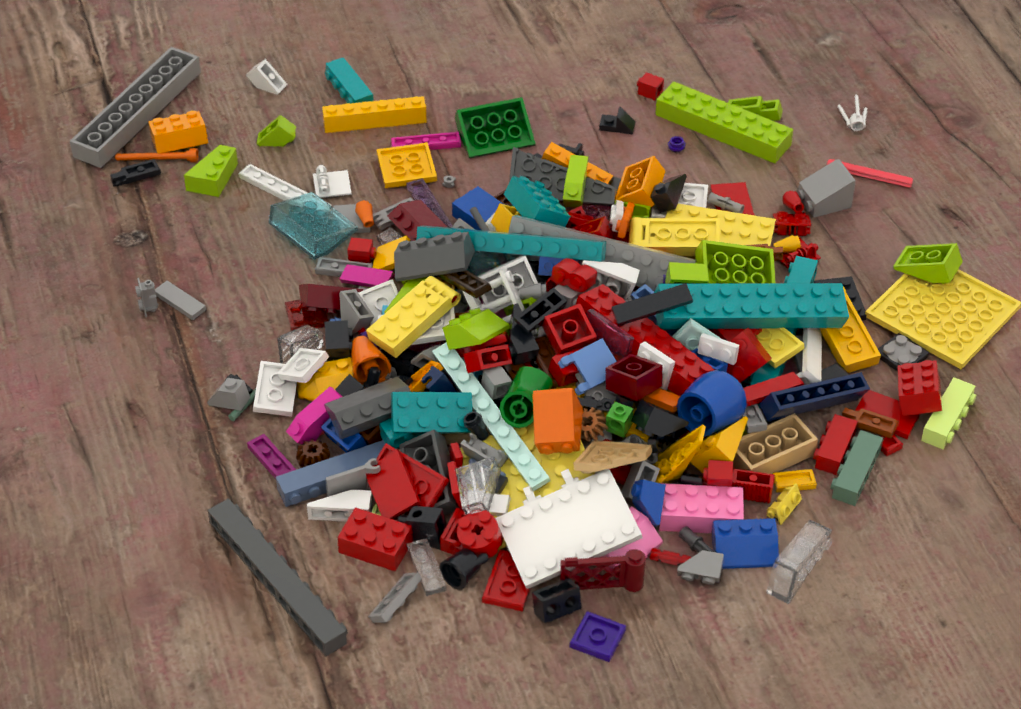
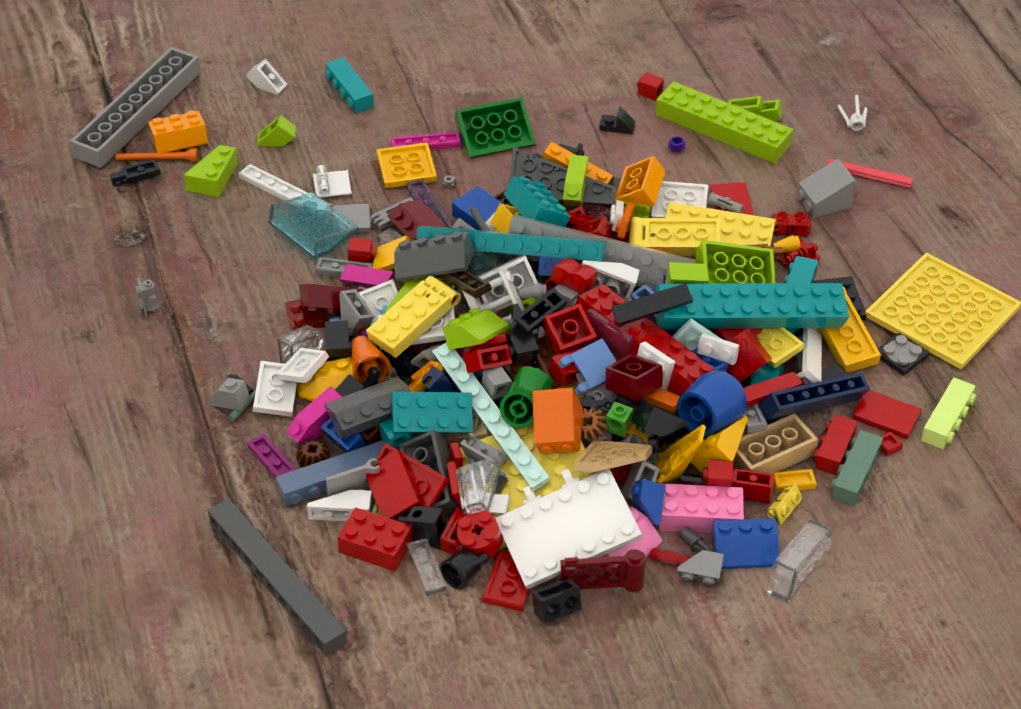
light grey tile [155,281,206,320] -> none
yellow brick [322,96,427,133] -> none
orange cone [355,200,374,228] -> none
light grey plate [368,572,422,623] -> none
black cone [463,411,488,441] -> none
dark purple tile [569,611,626,662] -> none
black slope [651,174,687,213] -> none
red cone [783,190,804,213] -> none
dark orange hinge [842,407,899,438] -> none
lime slope [893,243,963,284] -> none
red brick [897,360,942,416] -> none

